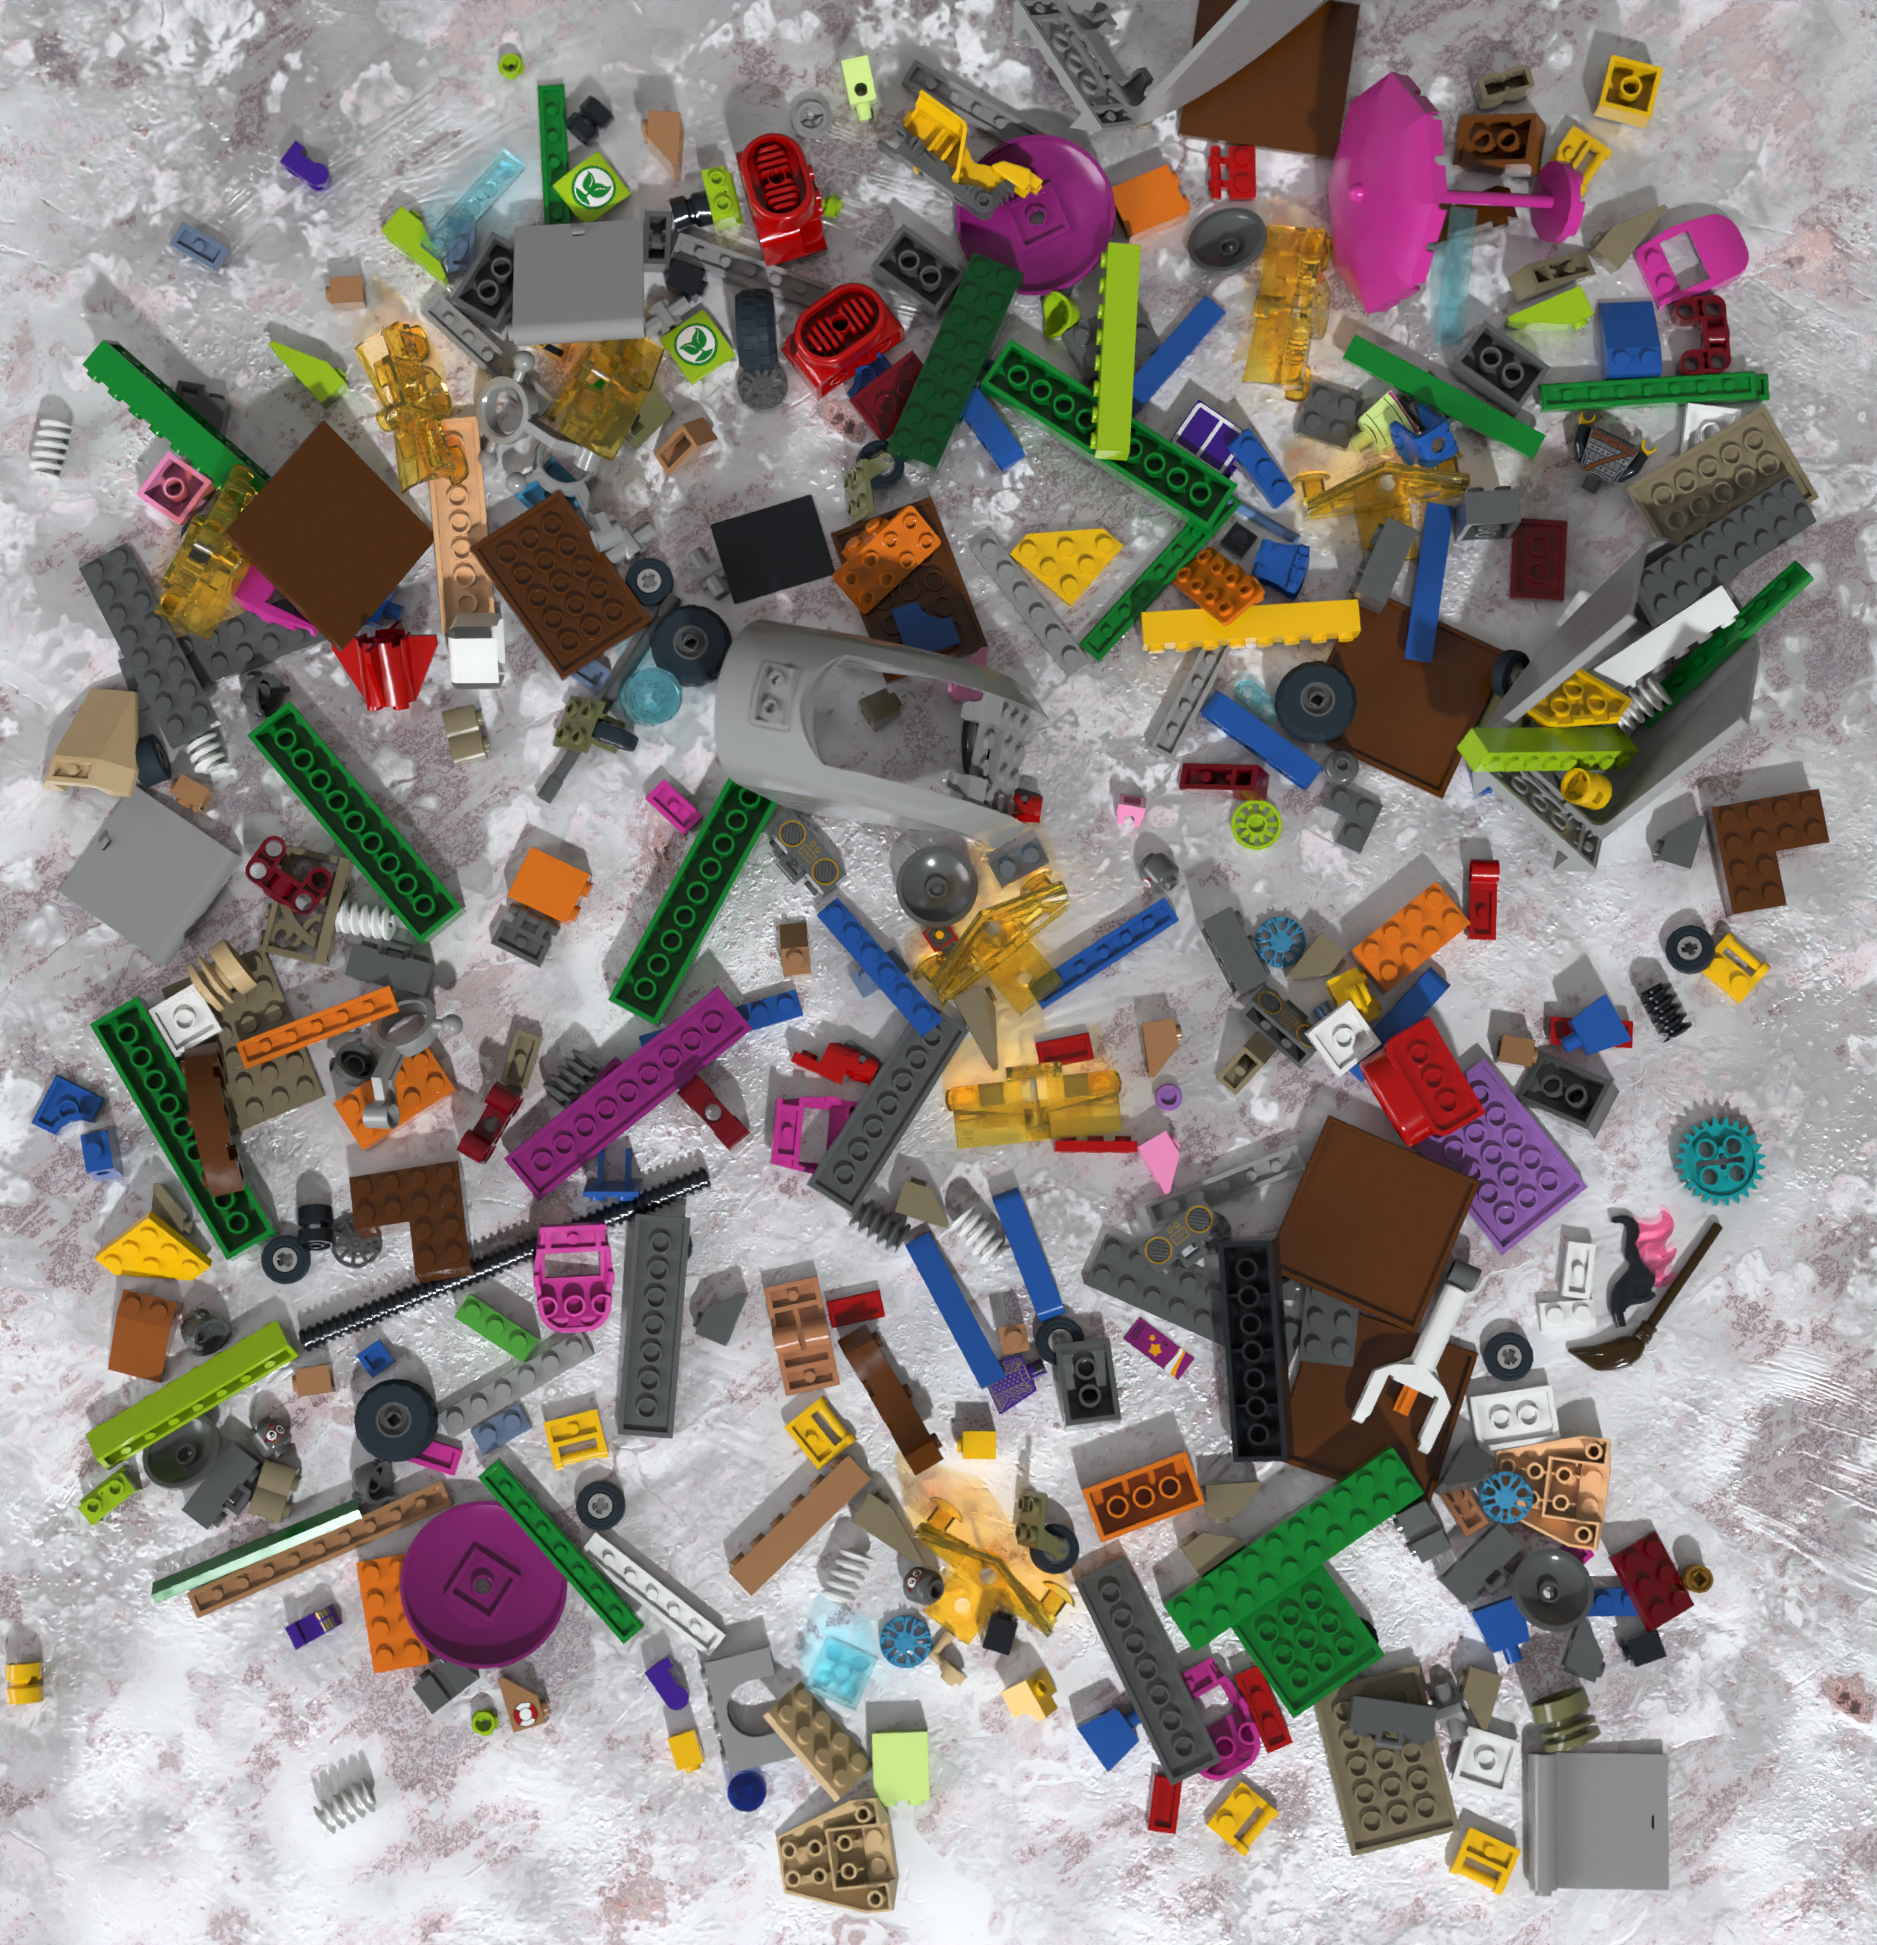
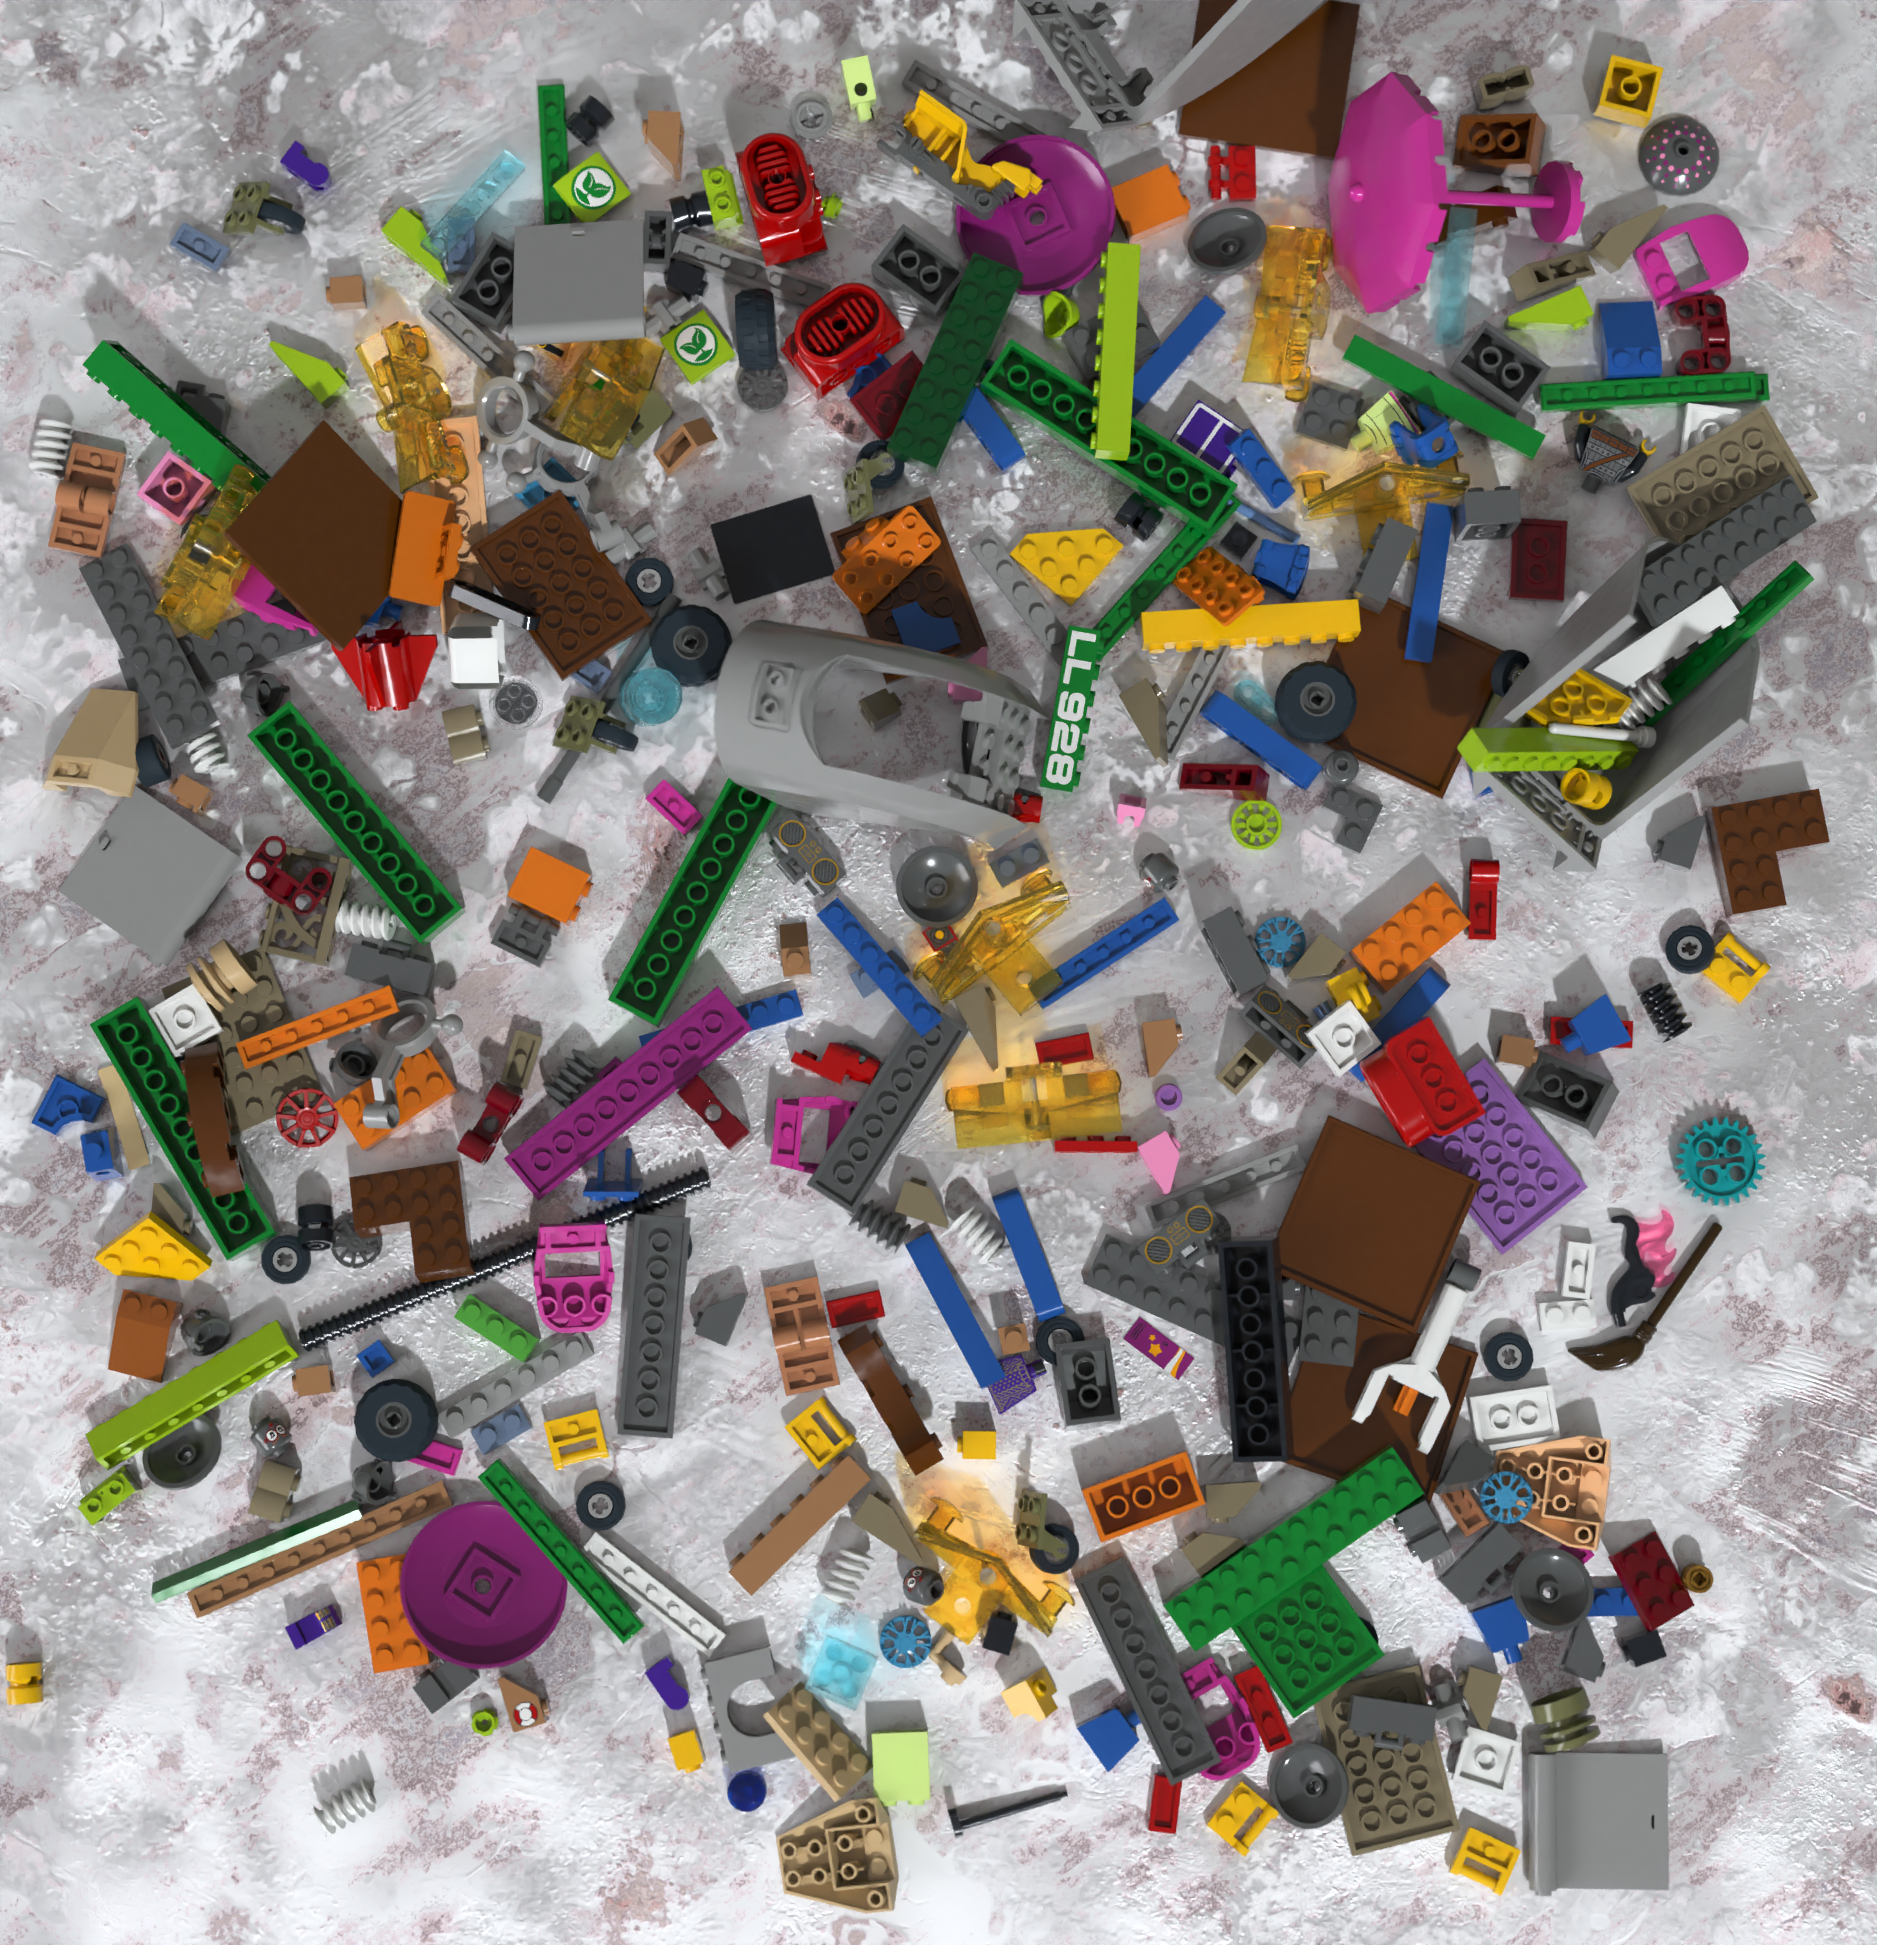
dark grey piece [182,1442,263,1530] -> none
lime plate [498,53,524,80] -> none
yellow plate [1548,125,1612,197] -> none
none -> nougat plate [48,442,127,558]
none -> tan sticker [98,1065,150,1170]
none -> olive plate [222,181,306,236]
none -> red wheel [276,1088,339,1148]
none -> orange bracket [388,491,464,607]
none -> beam [447,579,541,630]
none -> clear tile [489,676,543,730]
none -> black piece [948,1791,1068,1839]
none -> green brick [1039,625,1105,792]
none -> black wheel [1114,492,1165,543]
none -> dark tan slope [1119,678,1168,768]
none -> dark grey dish [1270,1743,1349,1829]
none -> white piece [1548,723,1656,748]
none -> dark grey dish [1638,117,1719,197]

